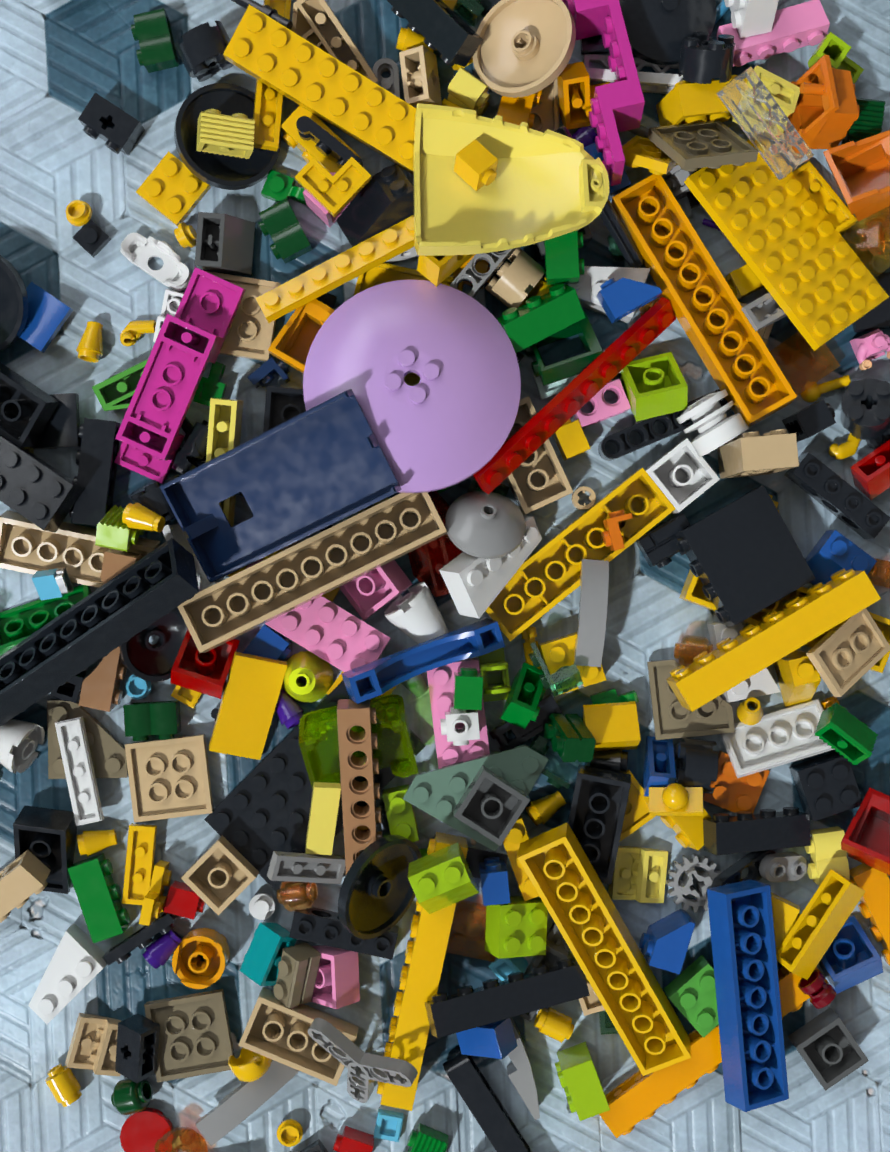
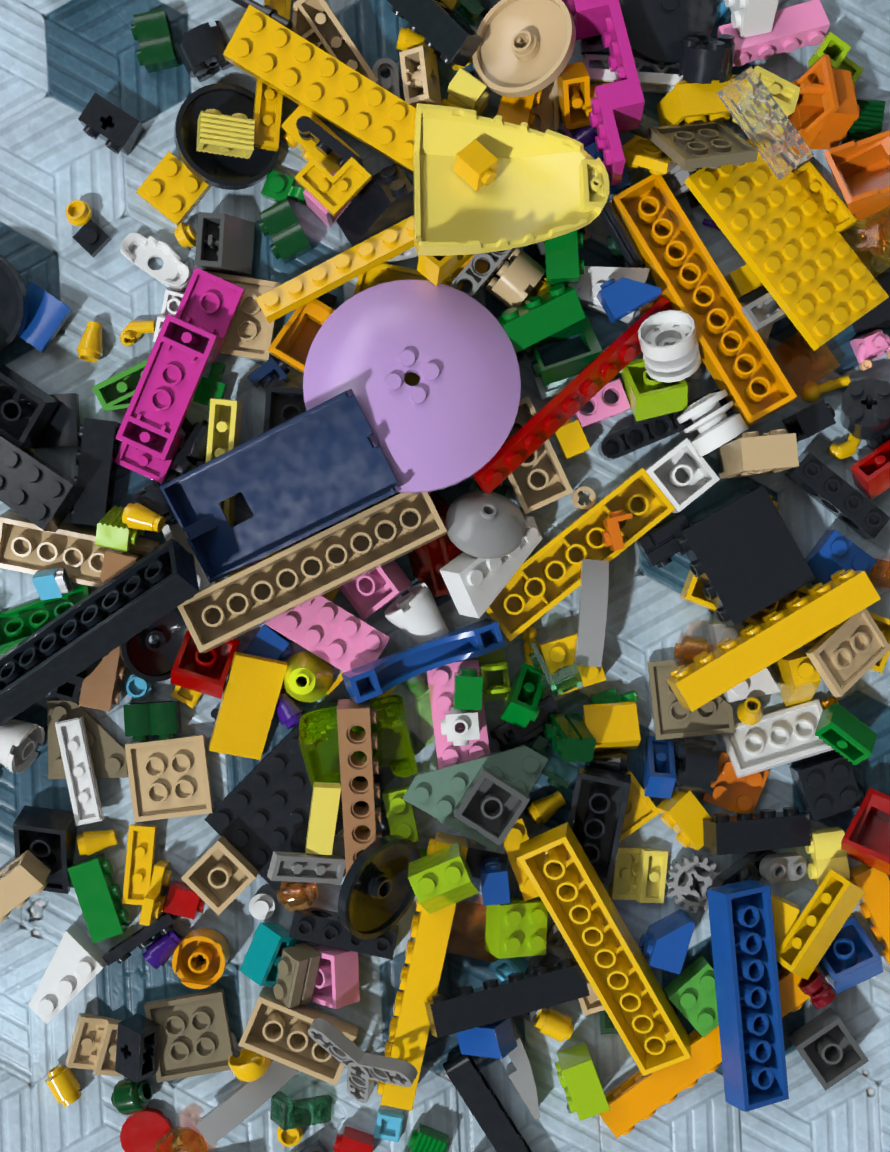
yellow tile [649,783,704,816] -> none
none -> clear green bracket [270,1091,332,1130]
none -> white wheel [638,310,701,383]

